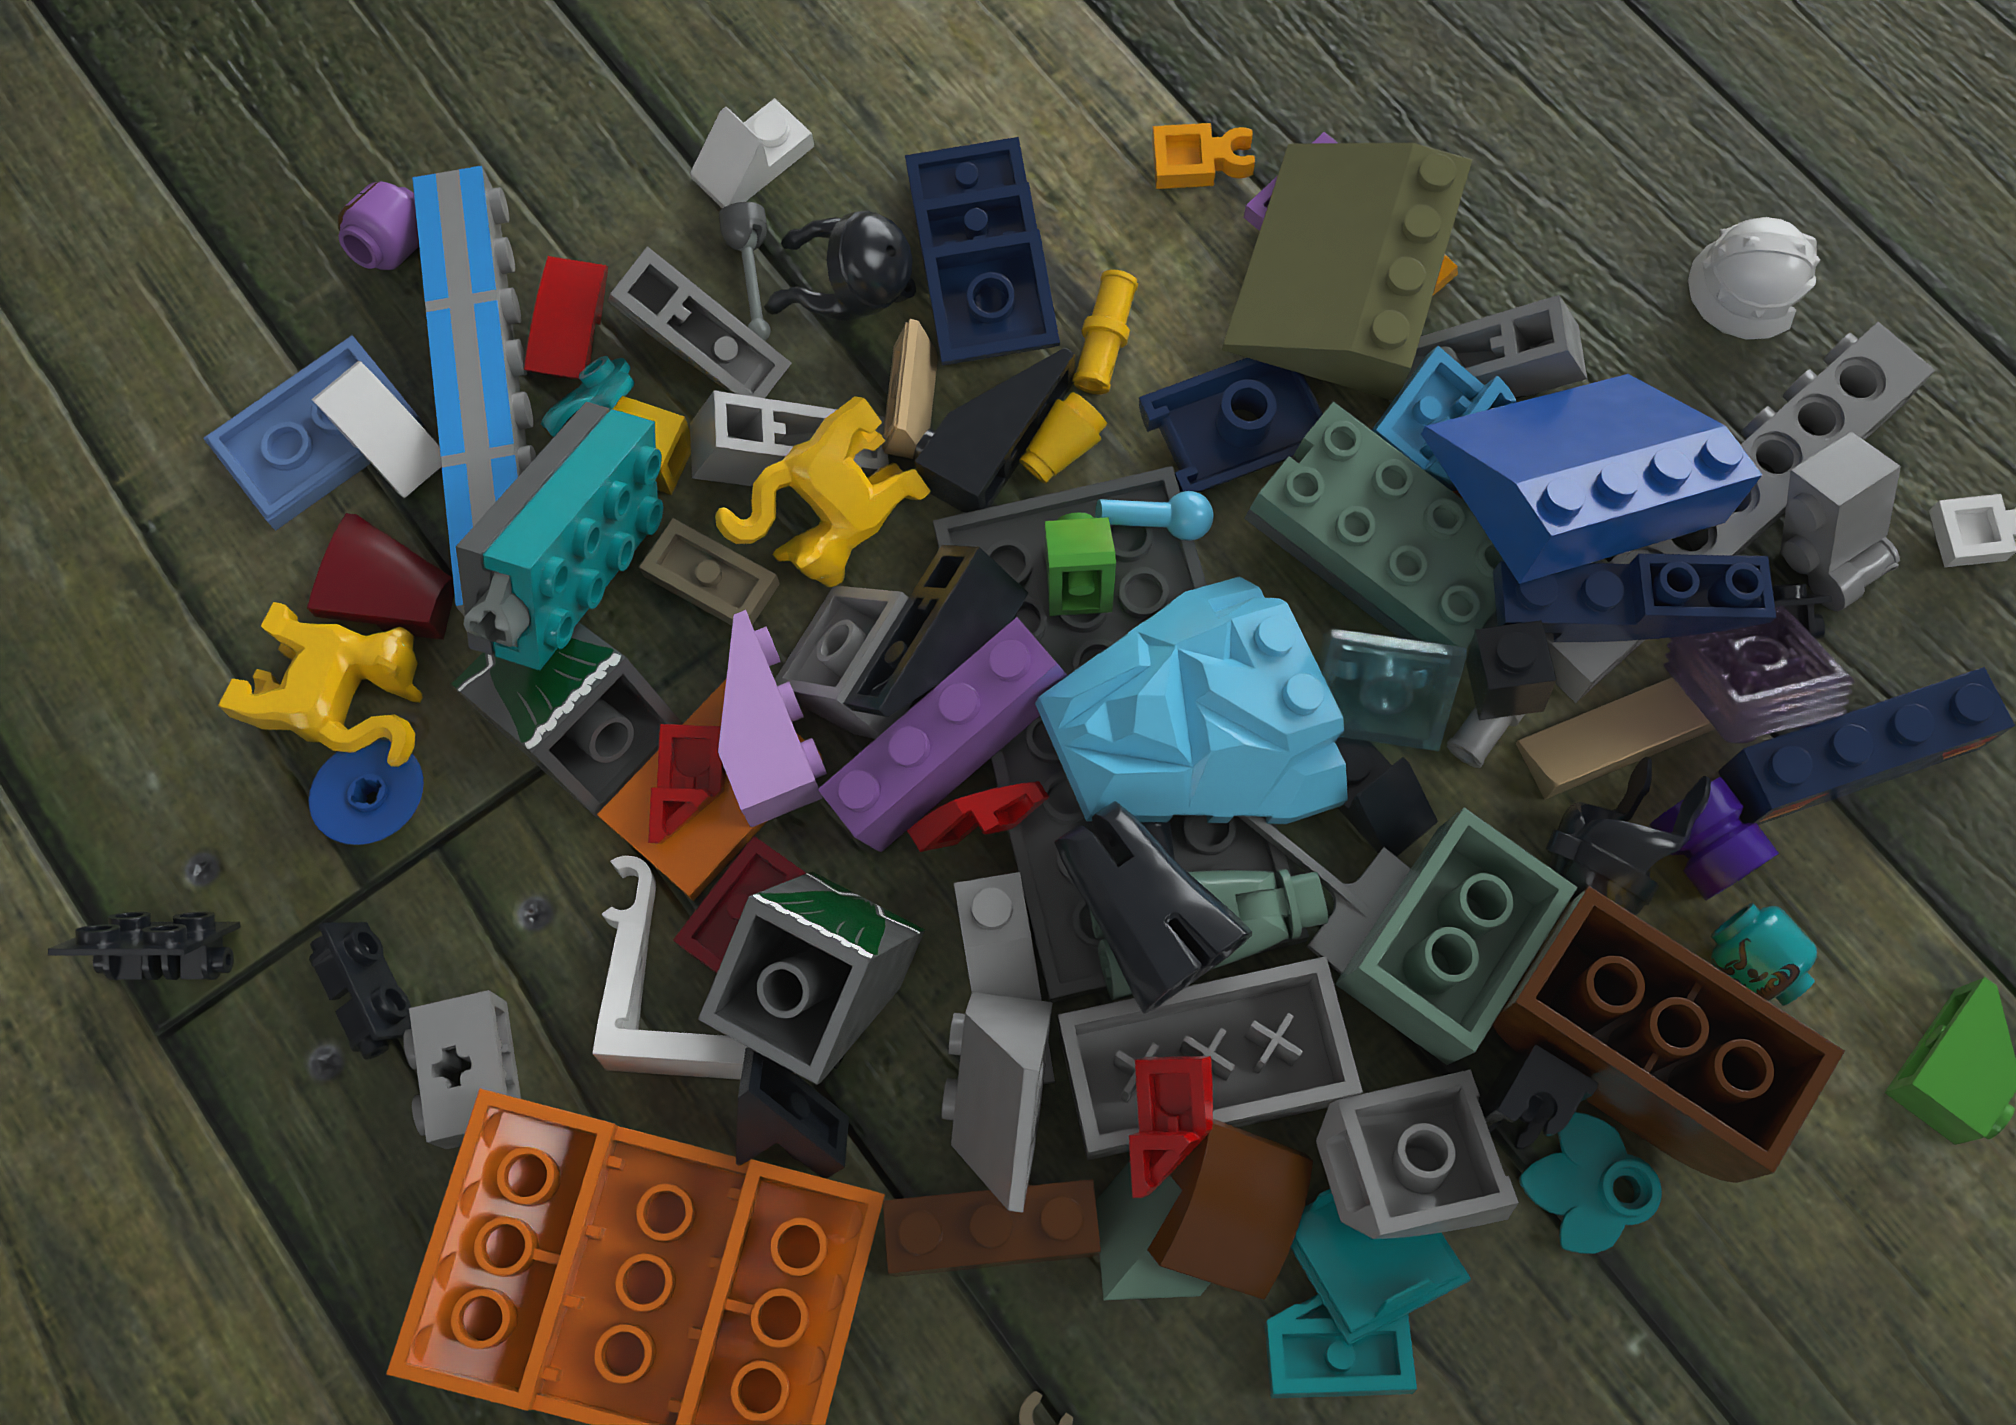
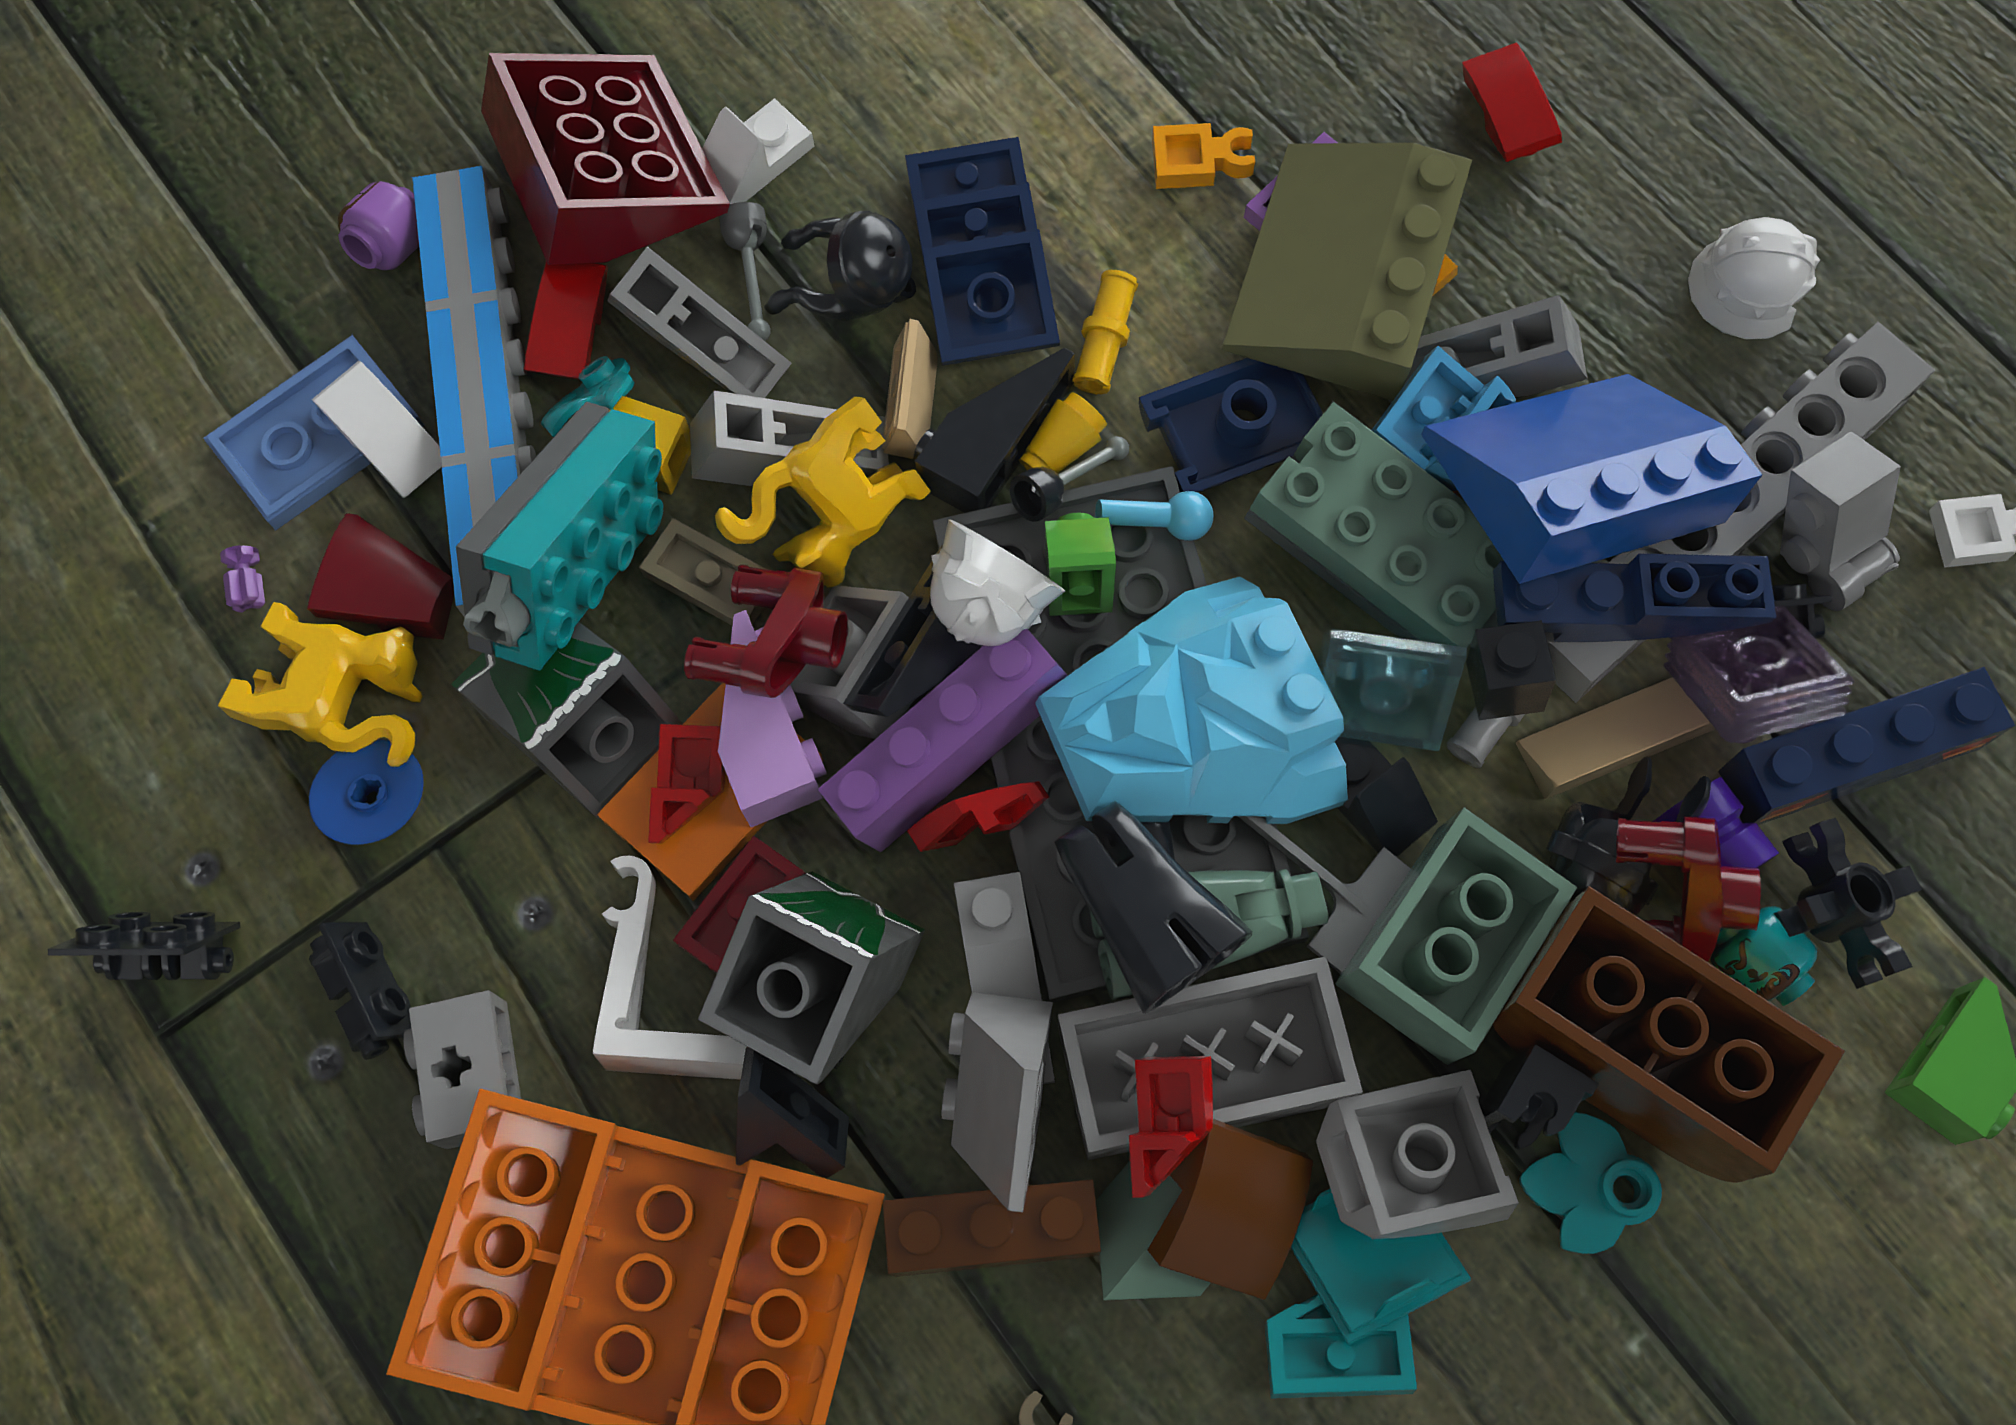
none -> medium lavender piece [220,546,265,612]
none -> dark red slope [481,53,730,265]
none -> dark red connector [684,564,848,698]
none -> white helmet [930,519,1065,646]
none -> black hinge [1009,436,1129,522]
none -> red slope [1462,42,1562,162]
none -> dark red connector [1616,817,1761,962]
none -> black pin [1774,817,1922,989]

